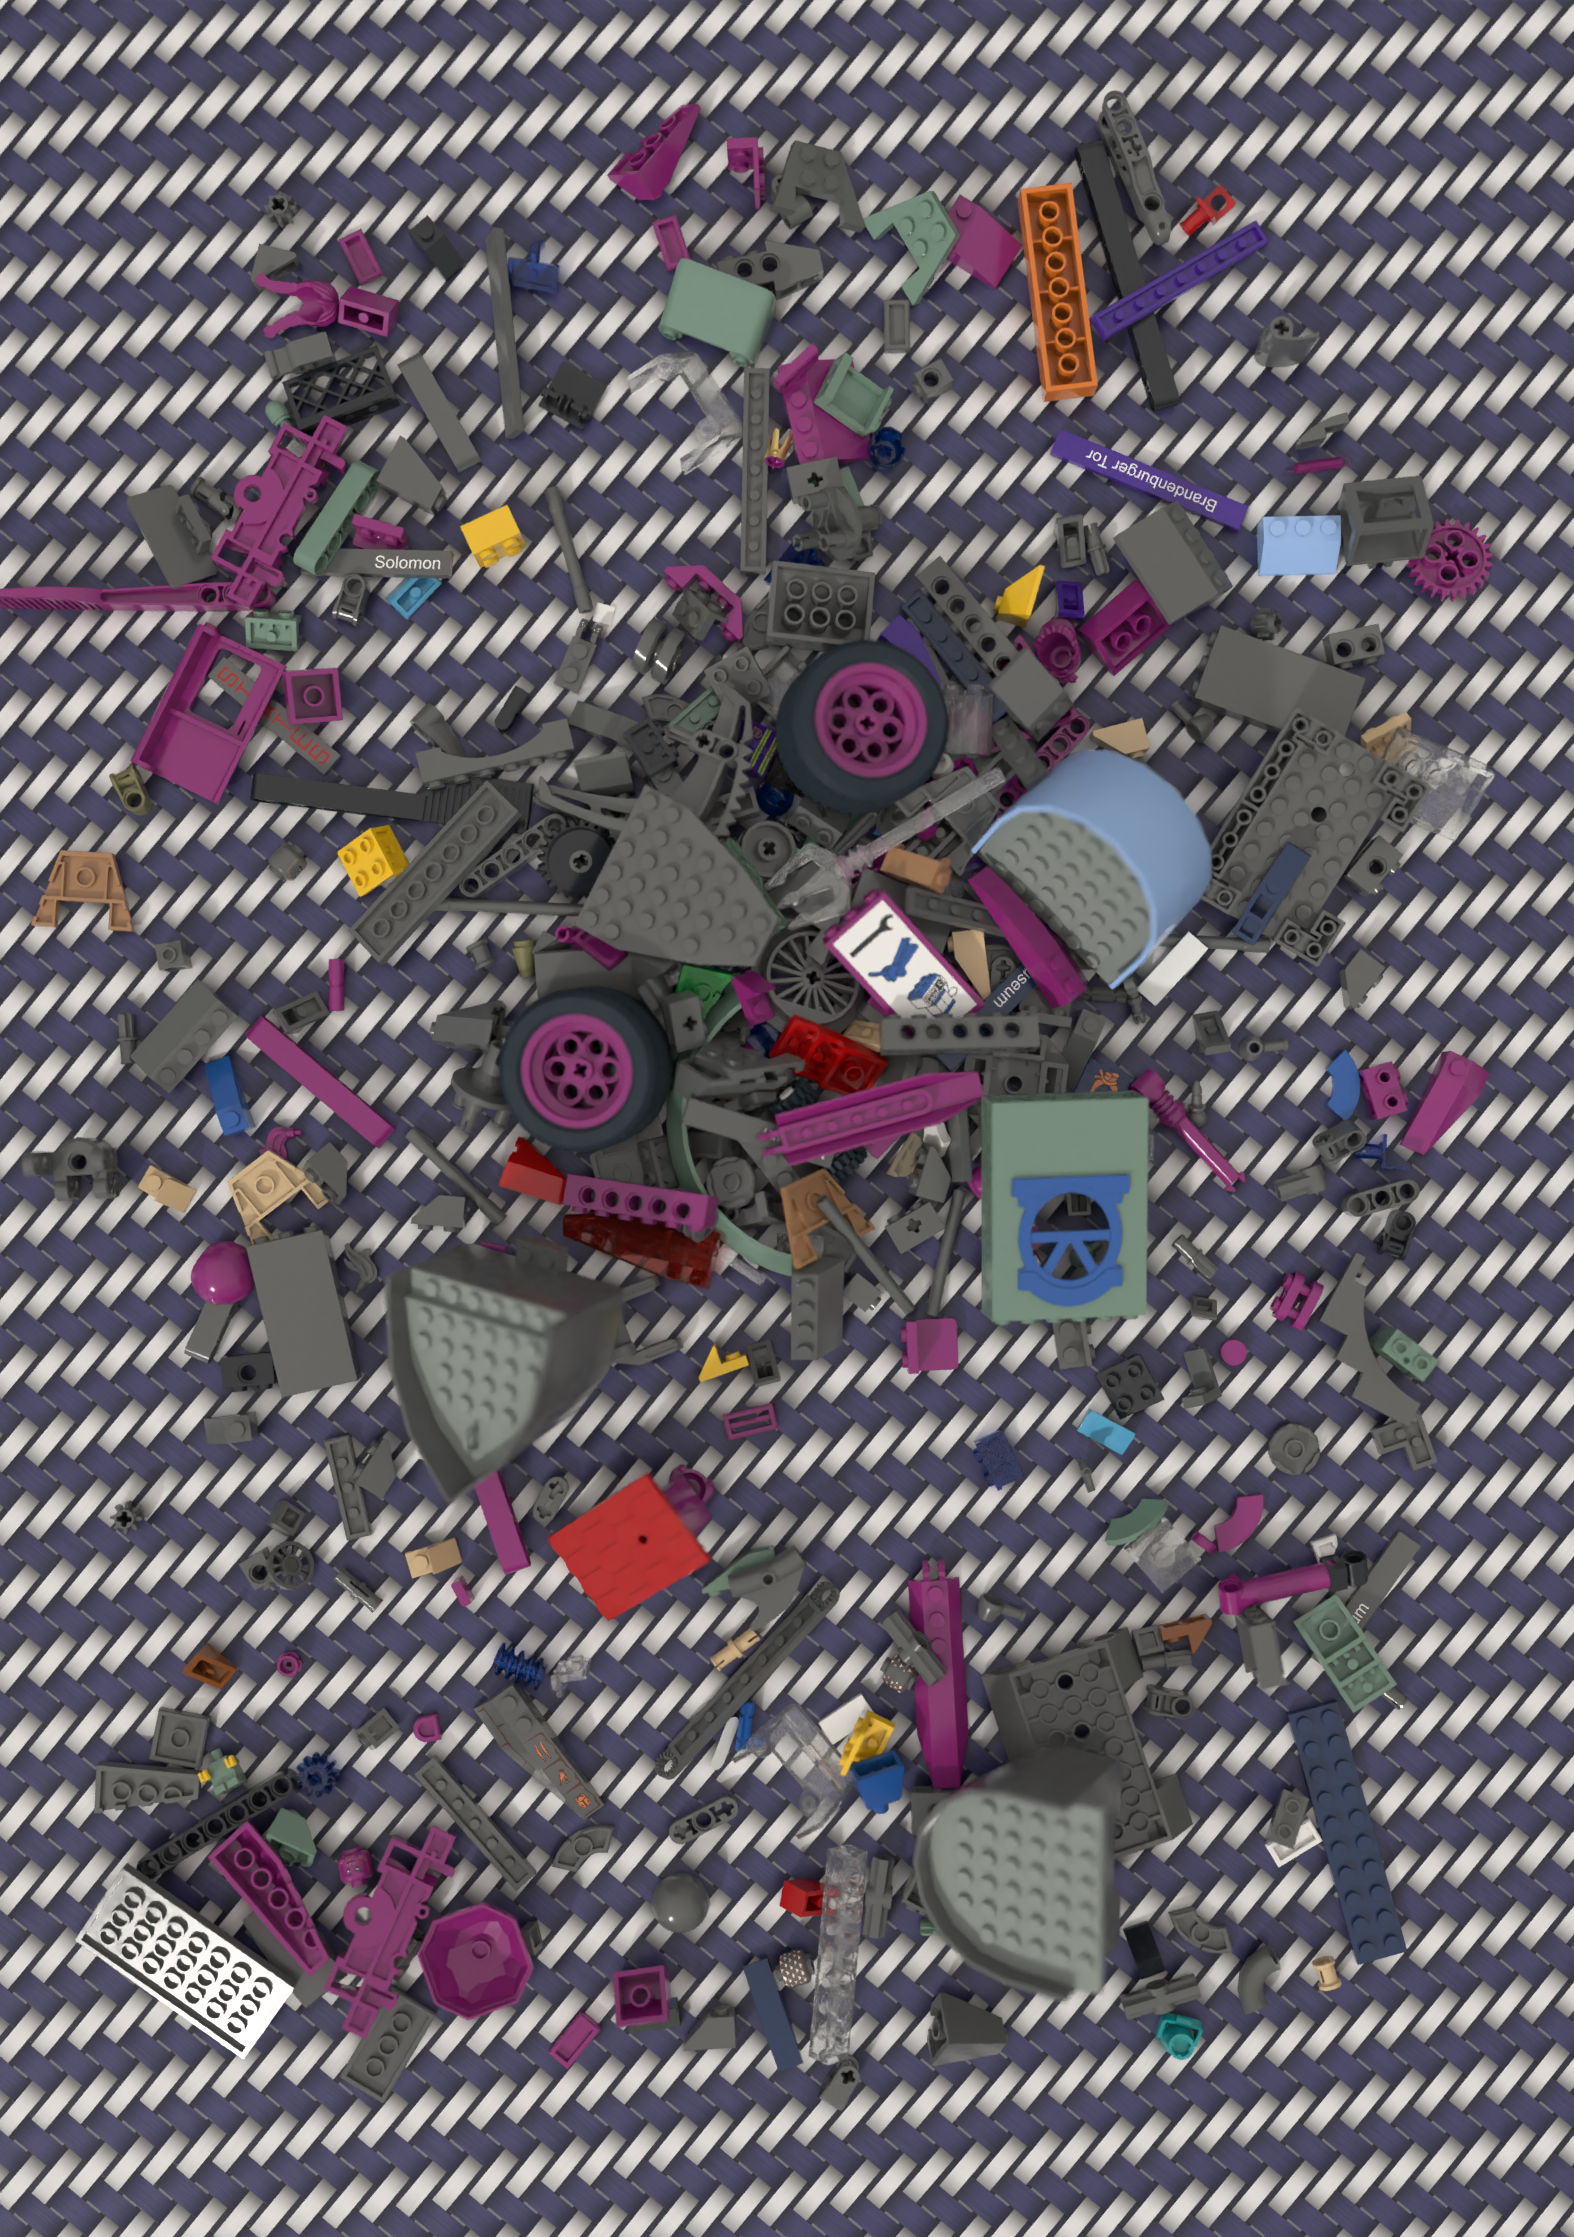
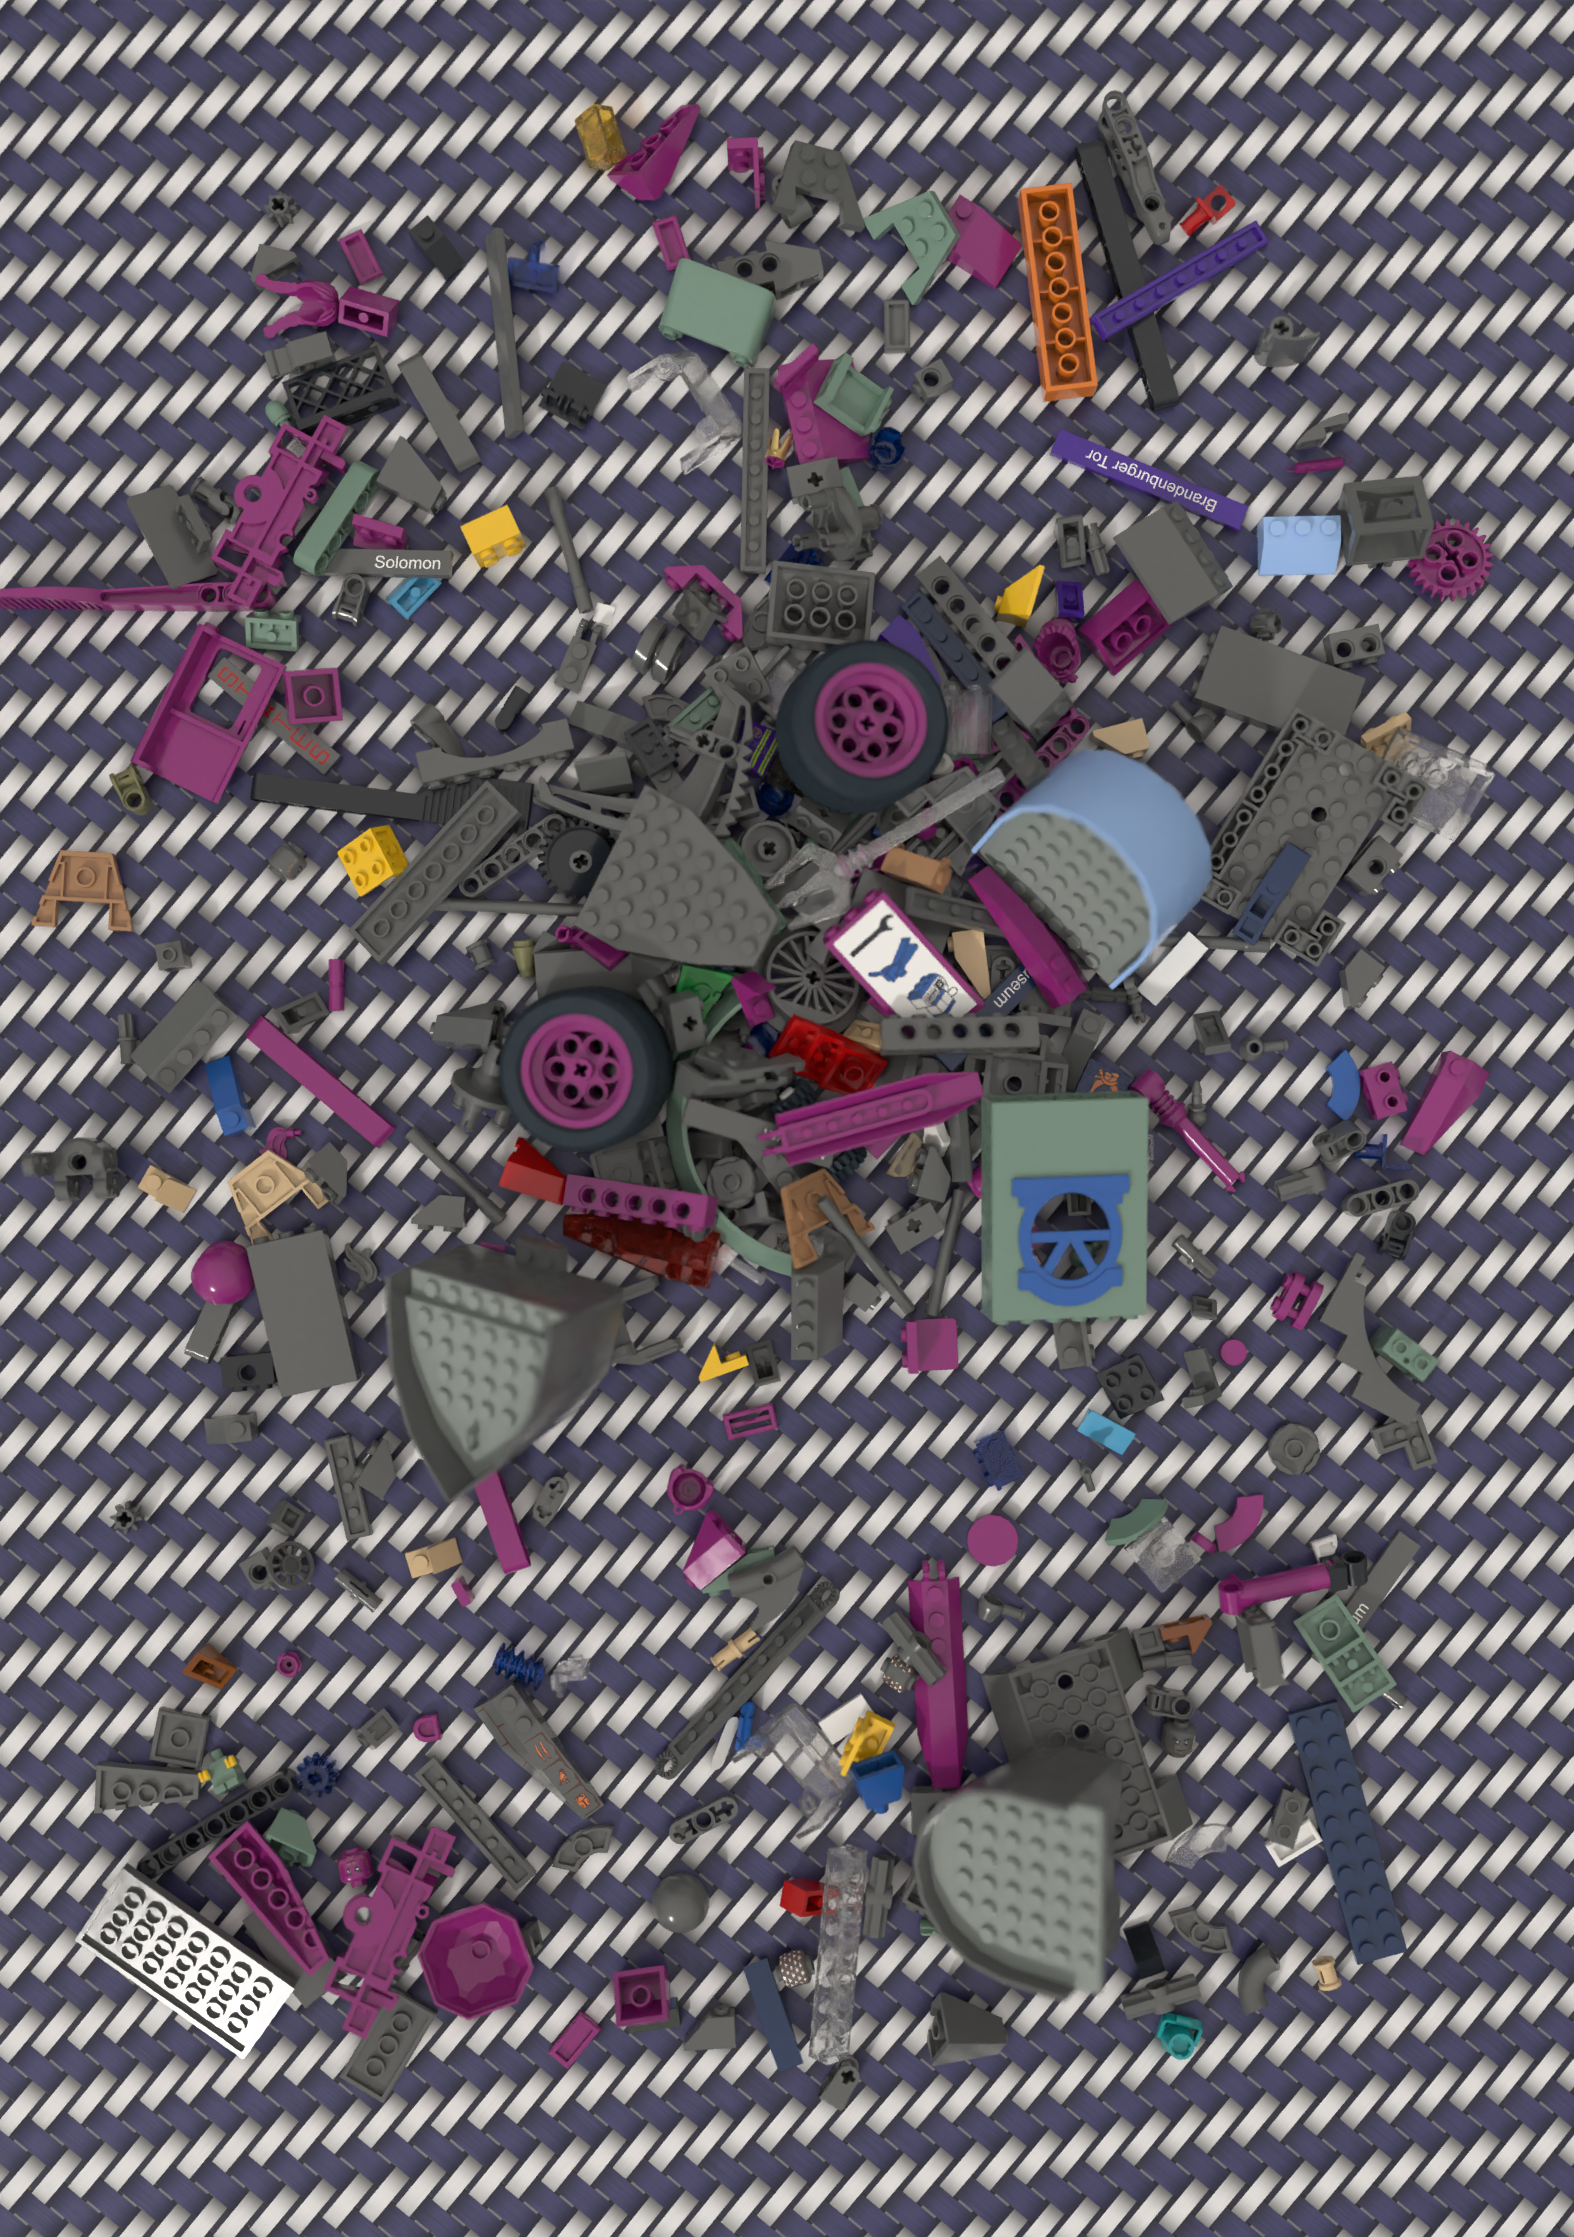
red piece [547,1472,712,1621] -> none
none -> clear yellow brick [574,104,627,171]
none -> magenta slope [683,1506,746,1591]
none -> magenta tile [966,1514,1018,1566]
none -> dark grey head [1161,1718,1196,1758]
none -> clear tile [1166,1823,1233,1869]

